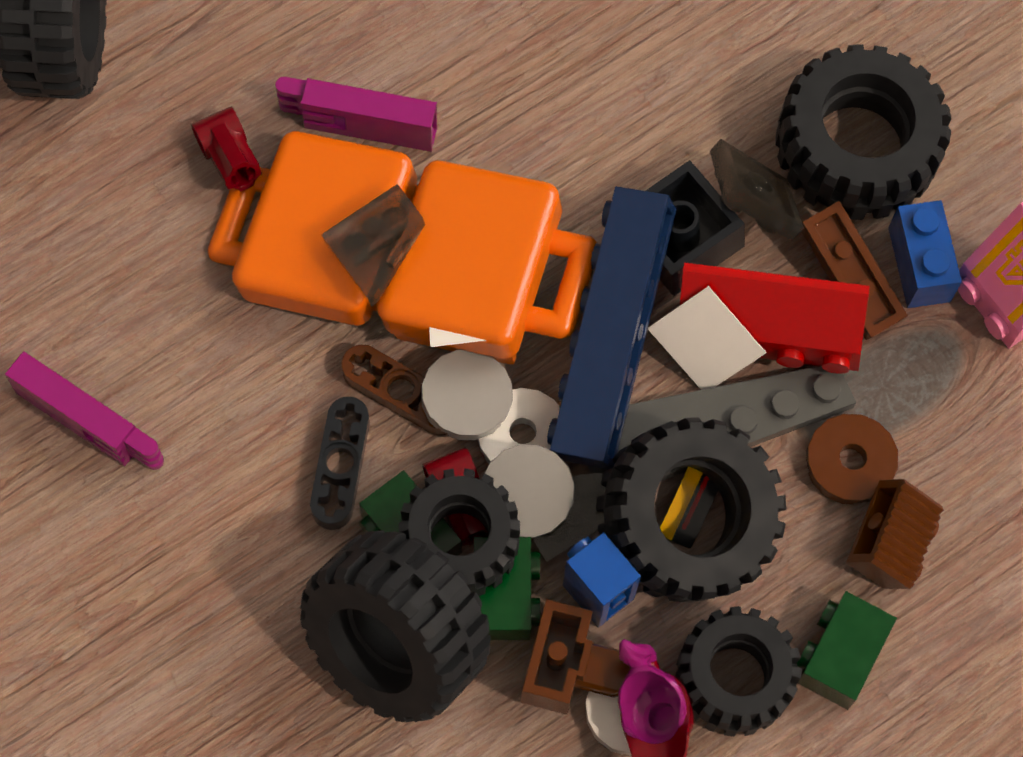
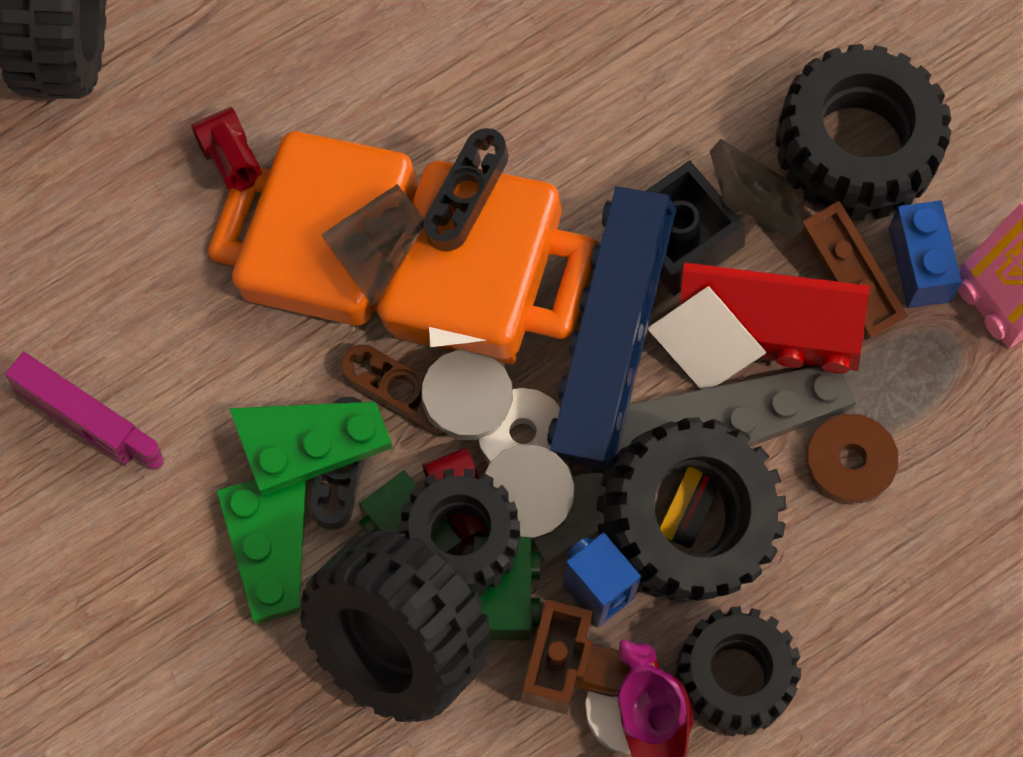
magenta hinge [275,77,438,152] -> none
dark green brick [797,591,897,710] -> none
reddish brown brick [846,479,944,589] -> none
none -> green wing [217,479,307,625]
none -> green wing [229,402,393,496]
none -> black beam [424,128,509,251]

